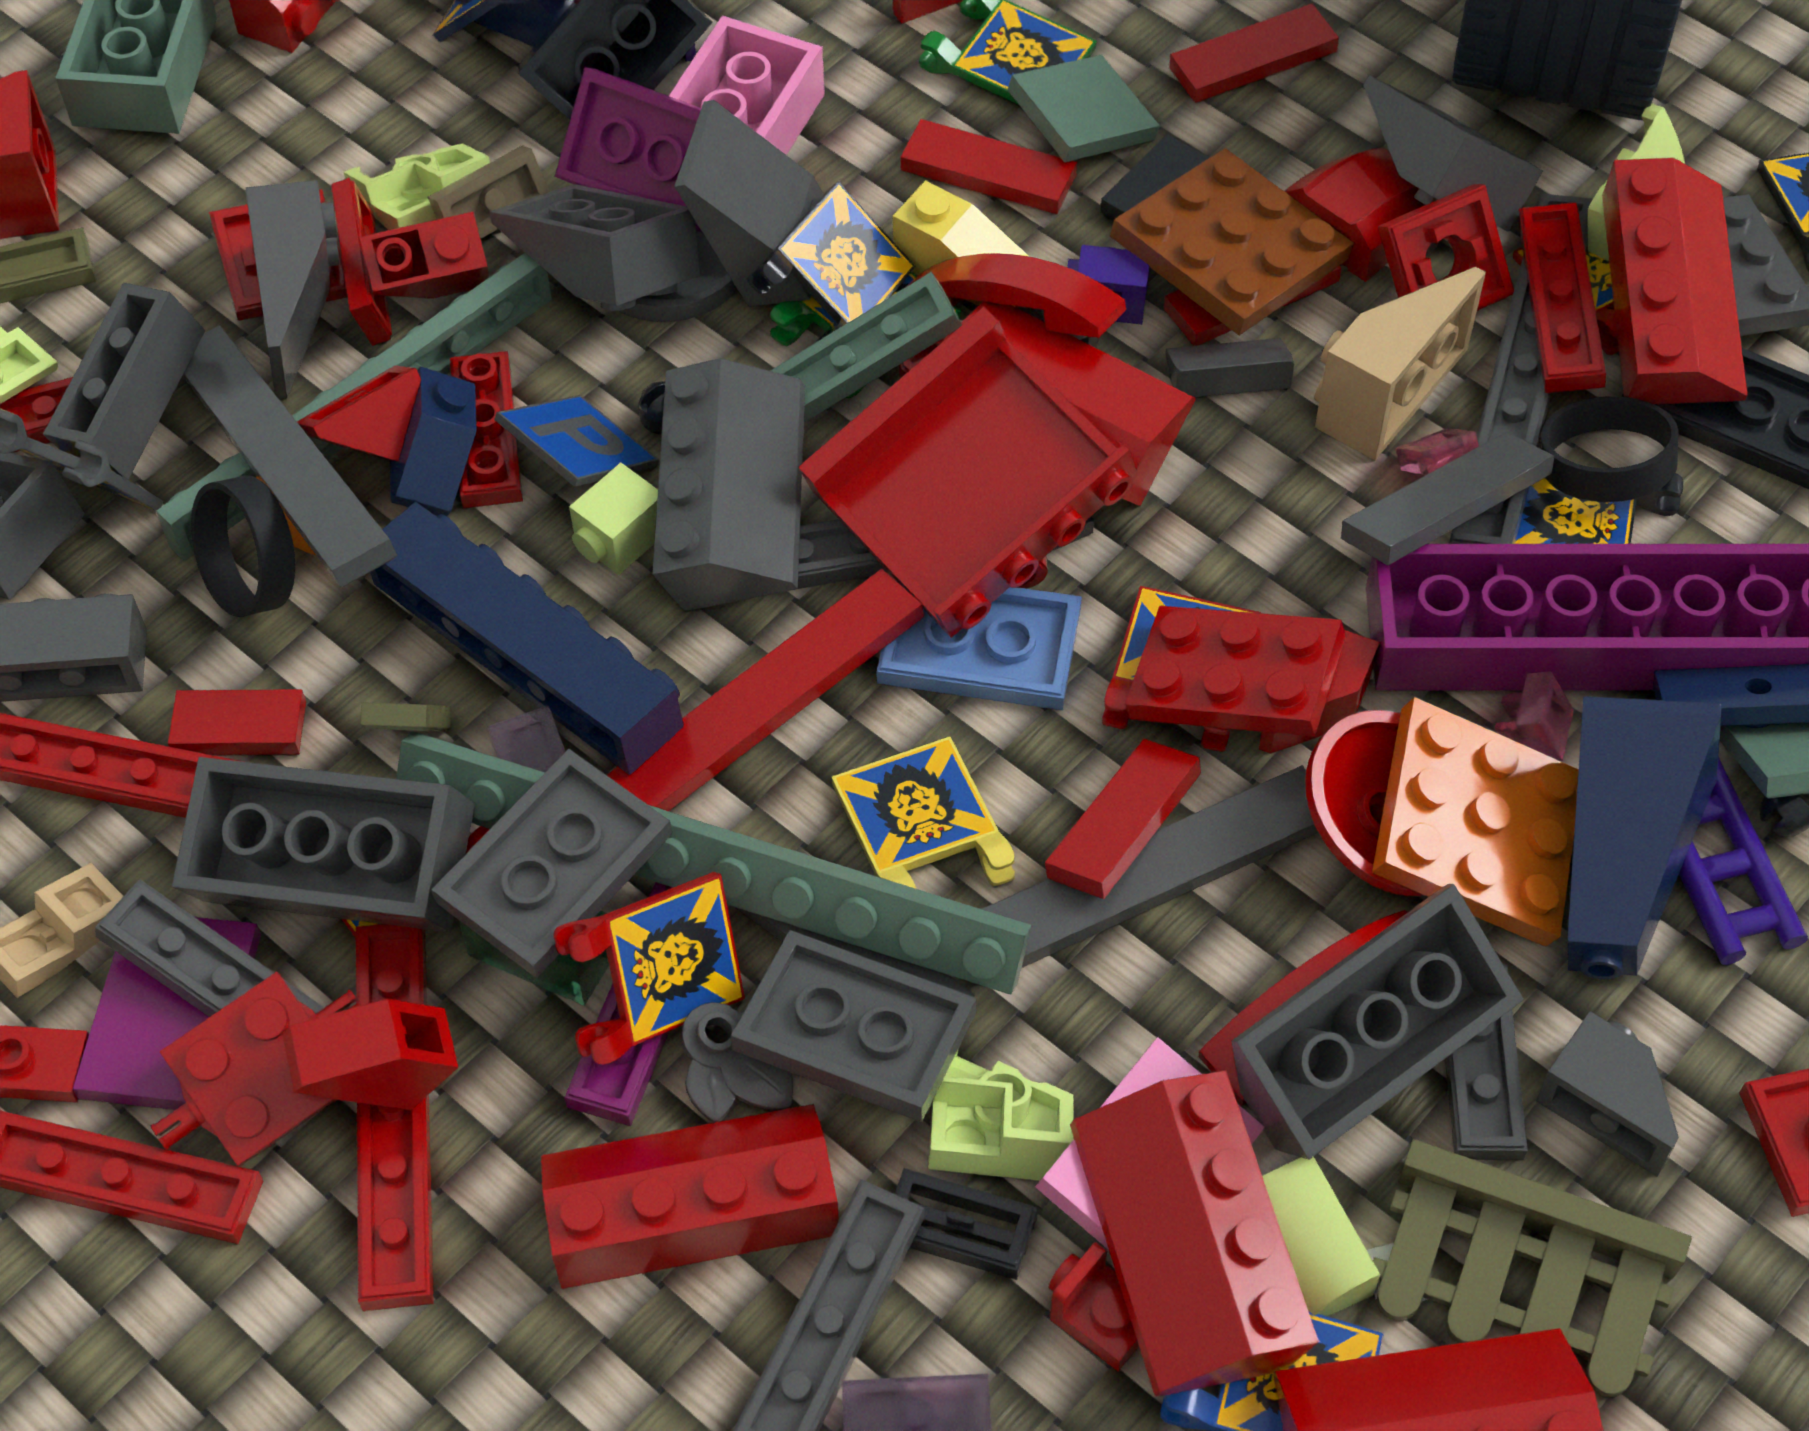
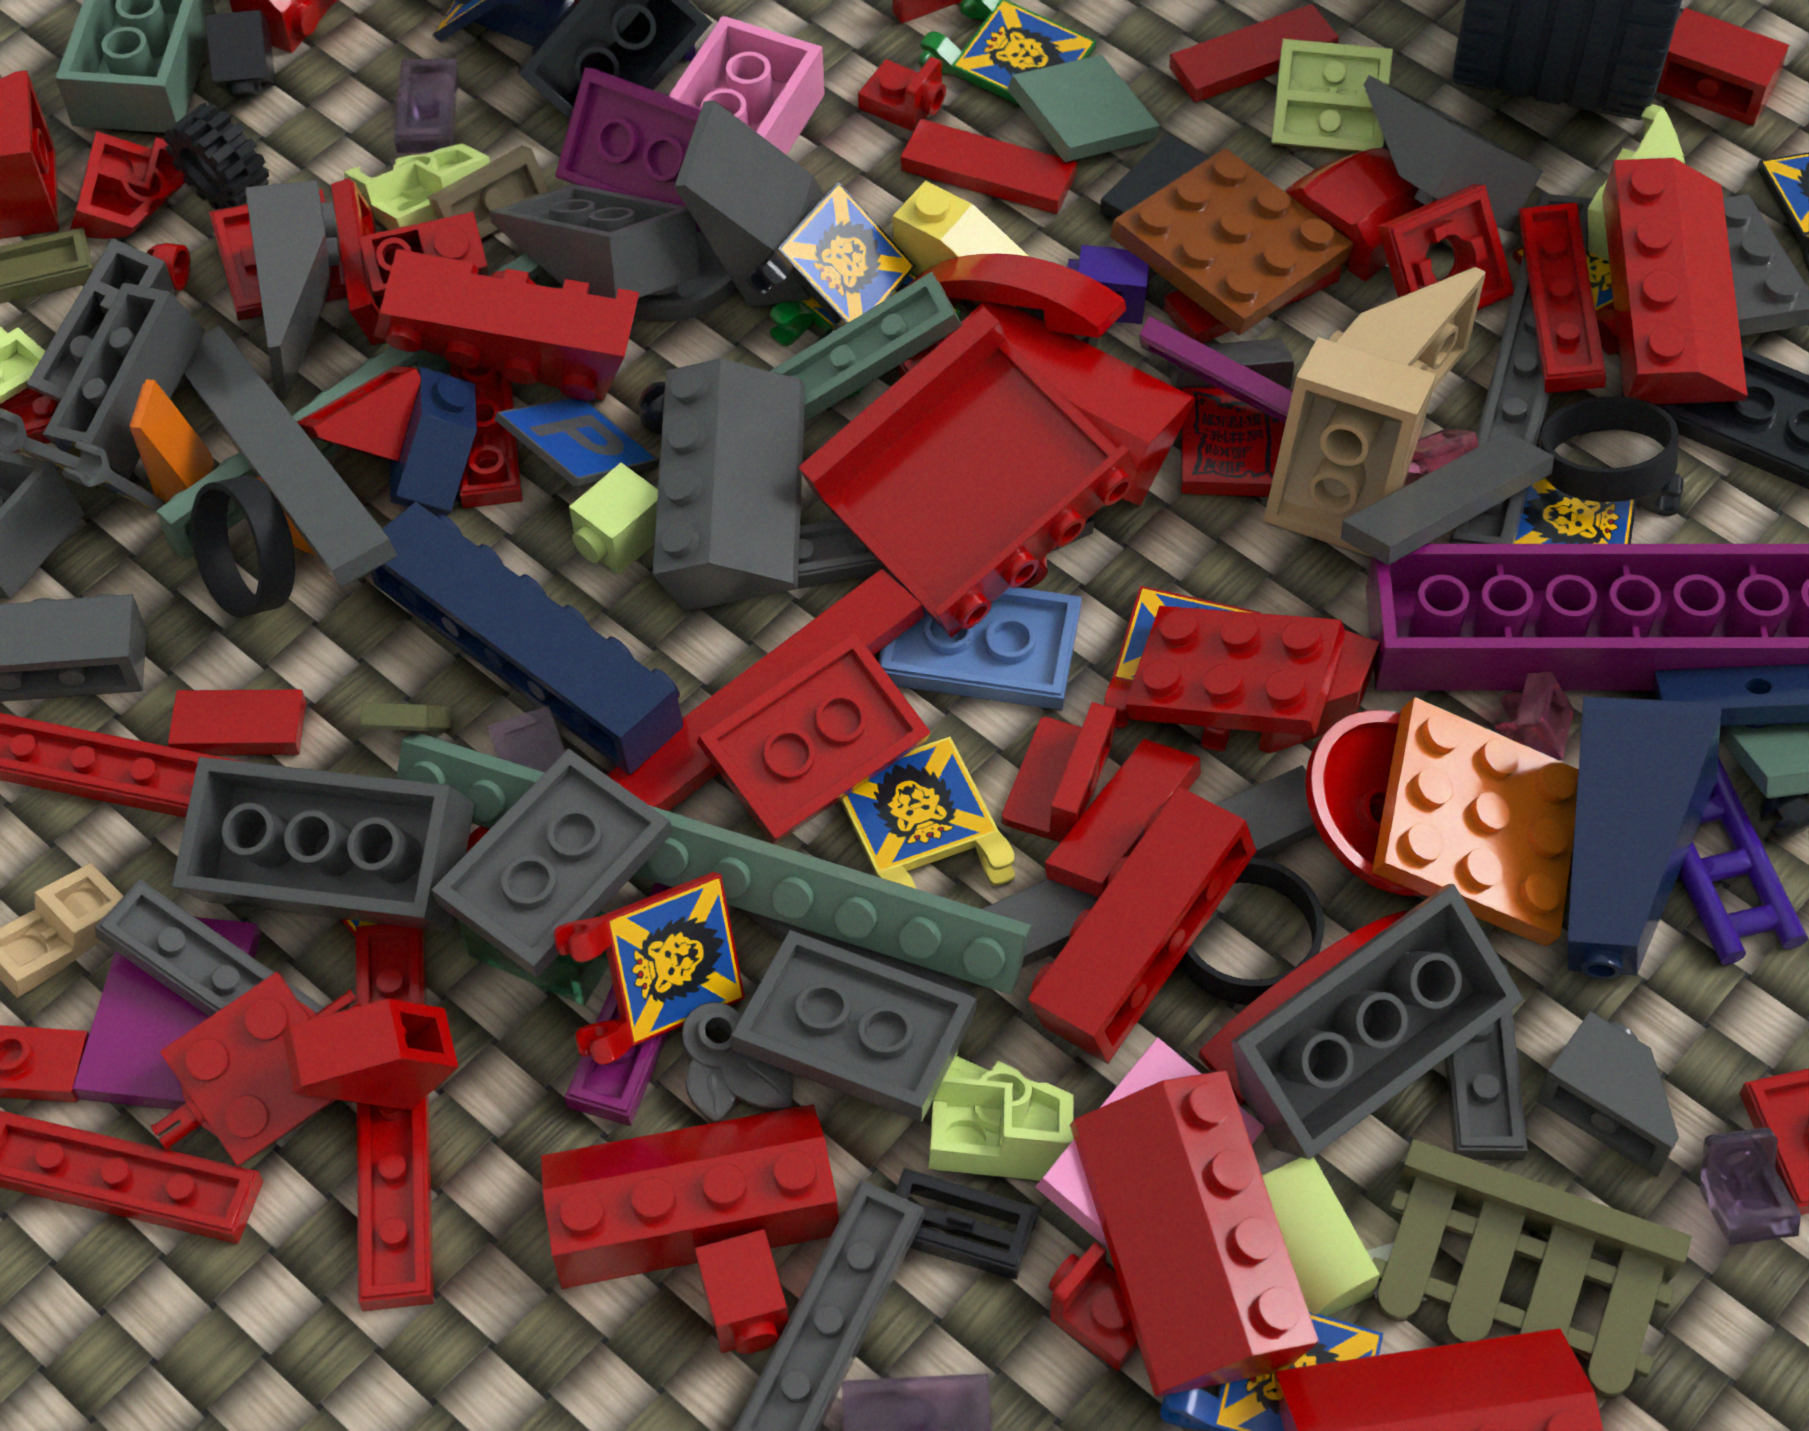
none -> dark grey slope [26,238,175,402]
none -> red slope [69,131,185,239]
none -> orange slope [129,379,214,503]
none -> red hinge [146,243,191,291]
none -> black tyre [164,103,269,210]
none -> black brick [205,10,276,97]
none -> red wedge [373,249,640,401]
none -> clear purple plate [394,58,459,153]
none -> red brick [695,1229,789,1354]
none -> red plate [697,632,931,844]
none -> red bracket [858,57,946,132]
none -> red panel [1002,702,1117,843]
none -> red brick [1028,786,1257,1064]
none -> magenta tile [1139,316,1293,424]
none -> black tyre [1180,857,1324,1005]
none -> red tile [1181,387,1293,497]
none -> tan slope [1263,337,1437,557]
none -> yellowish green slope [1271,39,1393,153]
none -> red brick [1656,8,1789,127]
none -> clear purple bracket [1699,1127,1801,1245]

